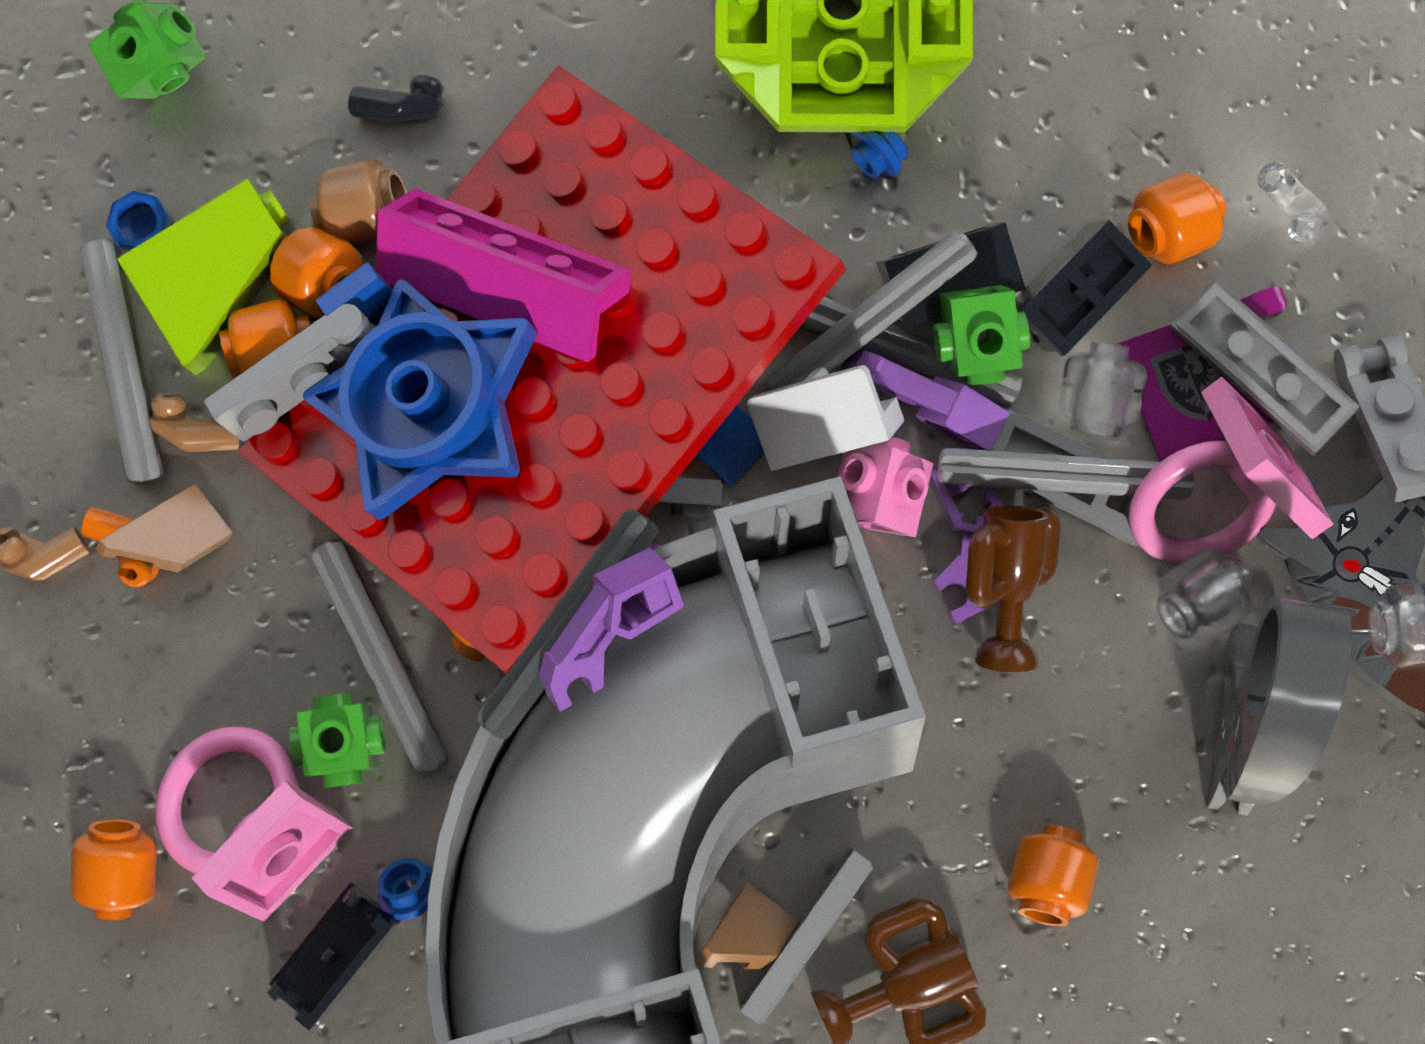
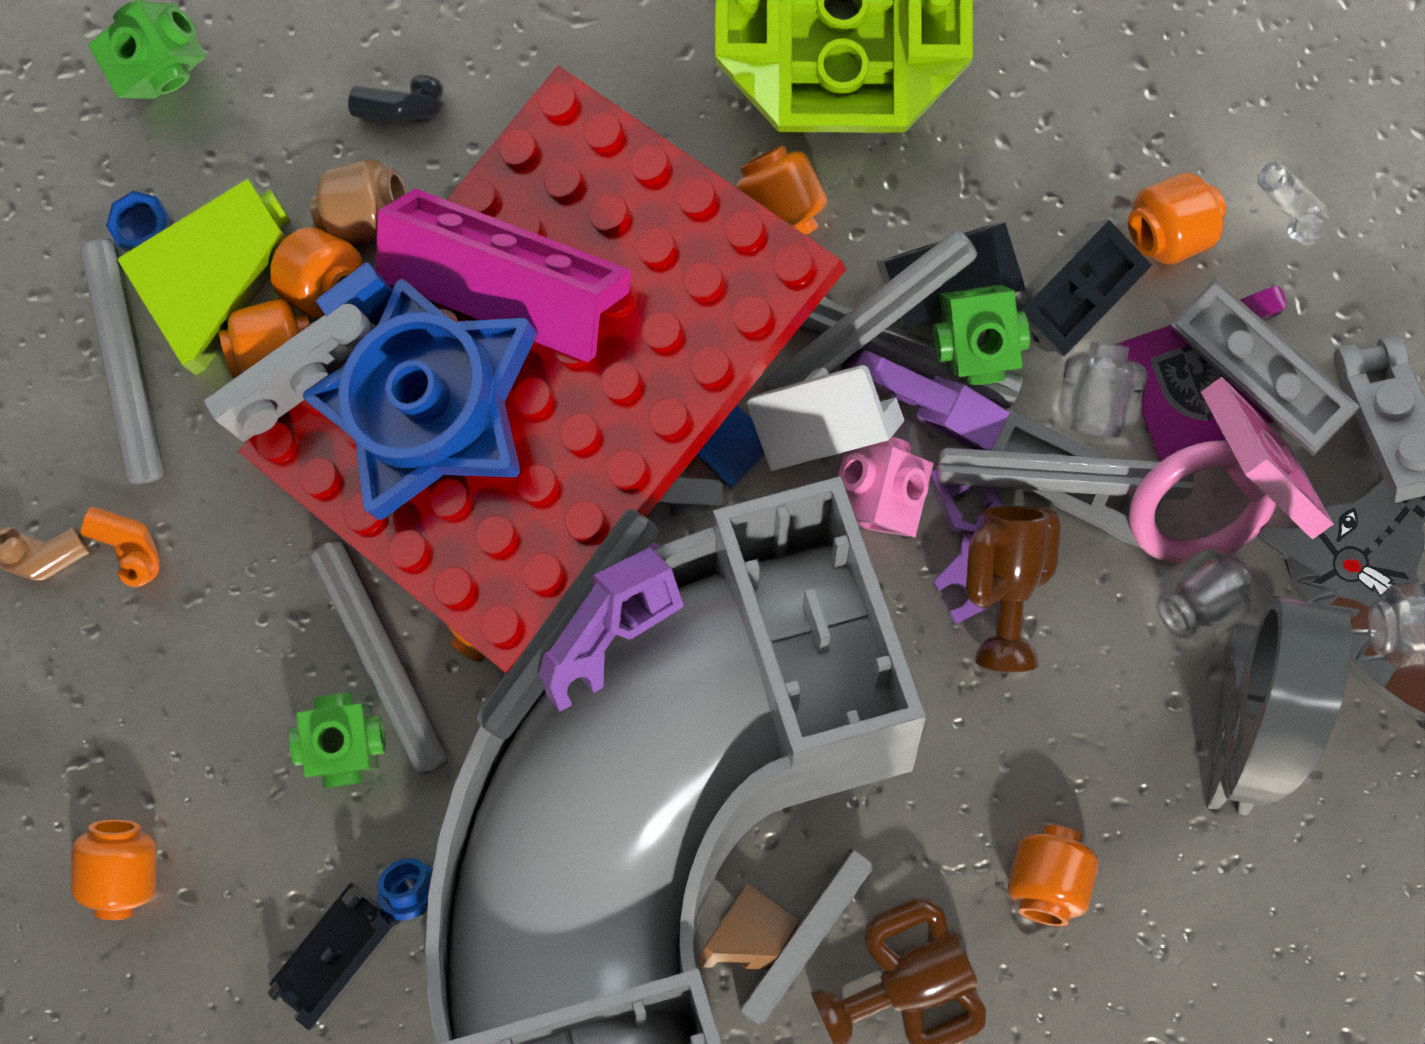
medium nougat tile [96,484,233,572] -> none
medium nougat arm [148,393,239,452] -> none
bright pink tile [155,727,353,922] -> none
blue plate [850,131,908,180] -> none
none -> orange head [735,145,827,235]

